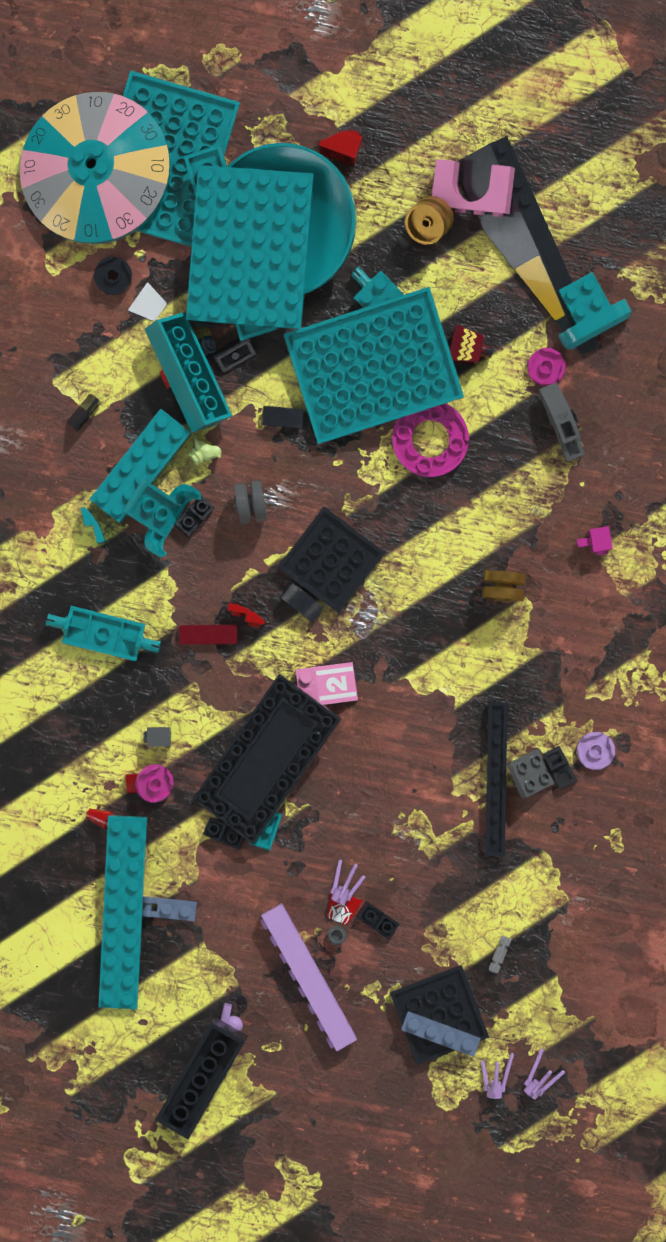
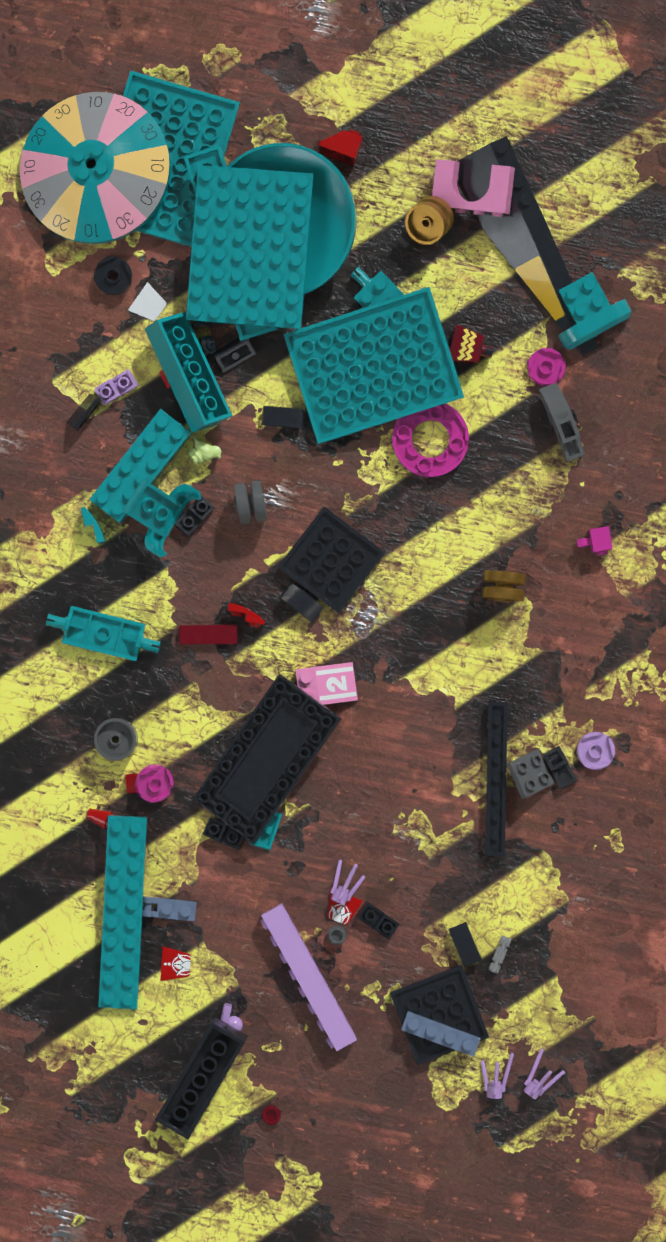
dark grey brick [143,727,172,747] -> none
none -> lavender slope [94,369,139,405]
none -> dark grey wheel [94,718,138,760]
none -> red sticker [160,947,191,981]
none -> dark red tile [262,1105,281,1125]
none -> black slope [448,922,482,967]

